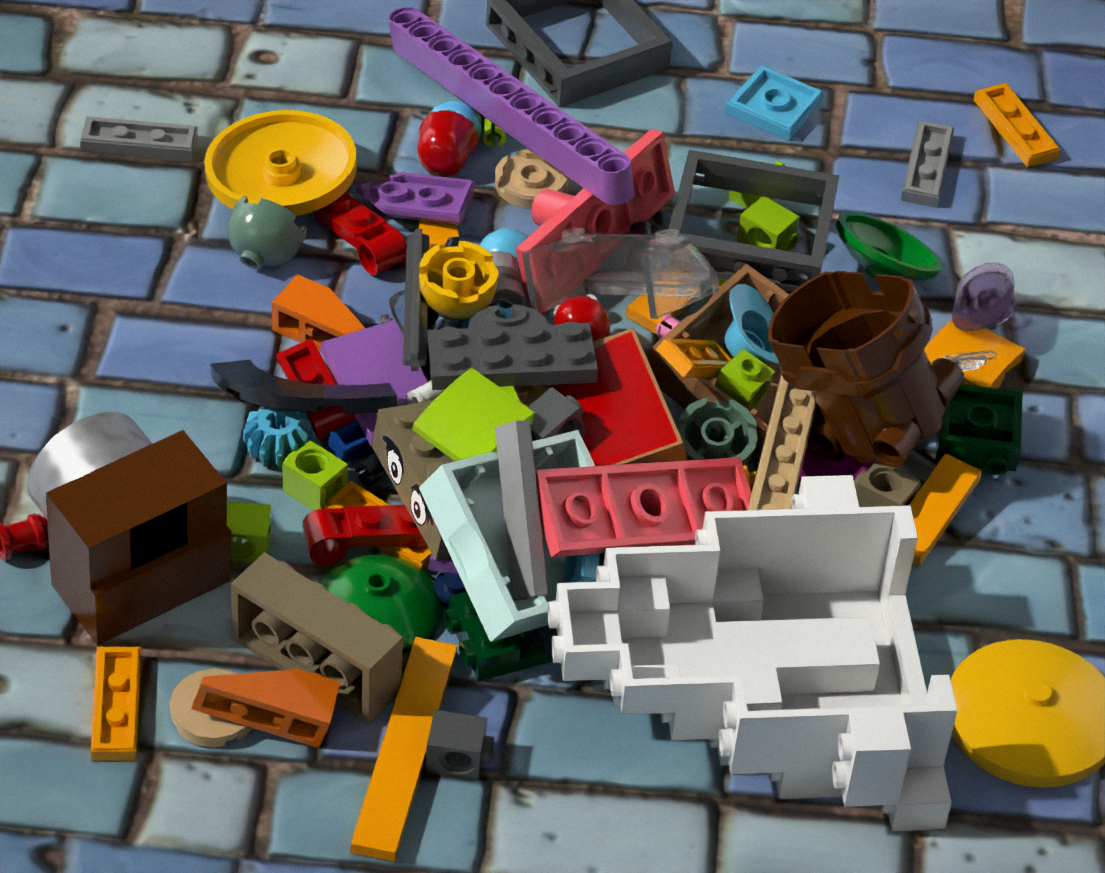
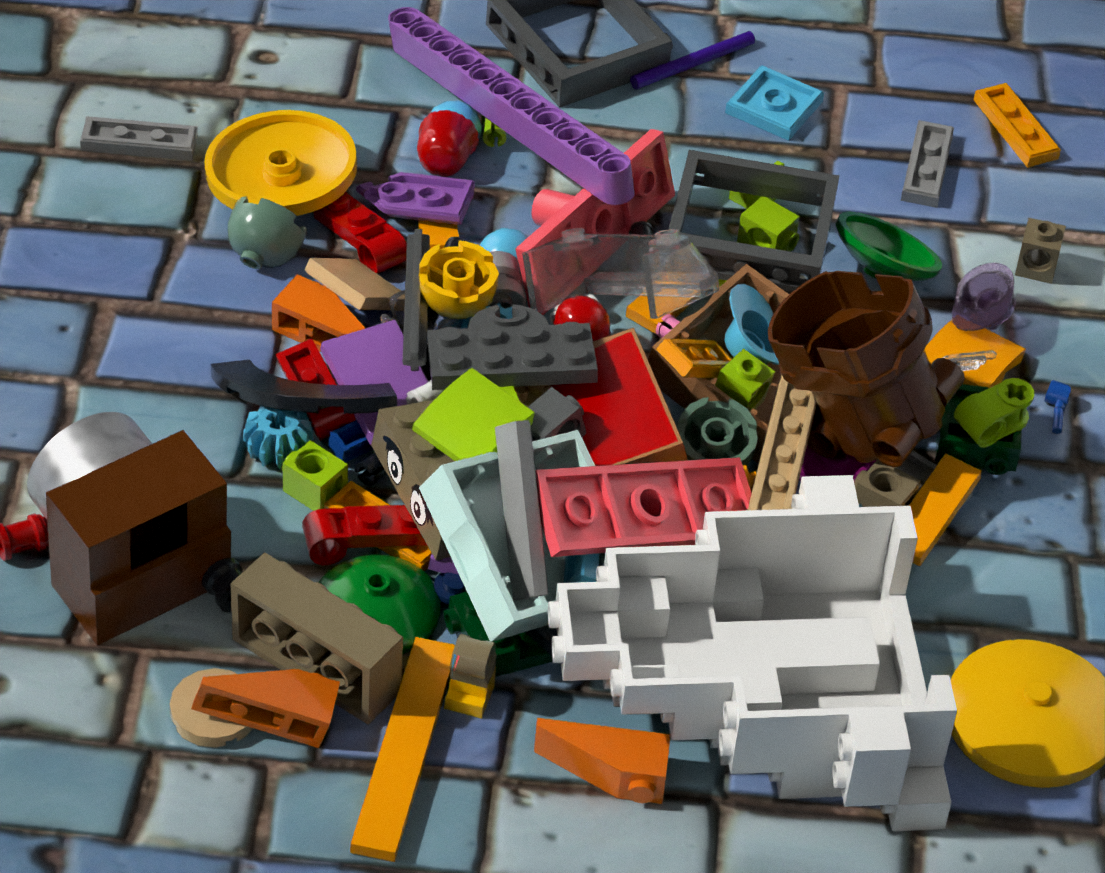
light orange tile [91,646,142,761] -> none
lime brick [227,501,272,563] -> none
dark grey brick [426,710,494,780] -> none
tan tile [495,149,569,209] -> none
none -> black wheel [202,558,243,613]
none -> tan tile [304,258,405,310]
none -> leg [444,634,497,719]
none -> orange slope [534,718,671,804]
none -> dark purple bar [630,31,755,90]
none -> lime piece [954,378,1034,447]
none -> dark tan brick [1015,218,1066,284]
none -> blue hand [1044,380,1071,434]

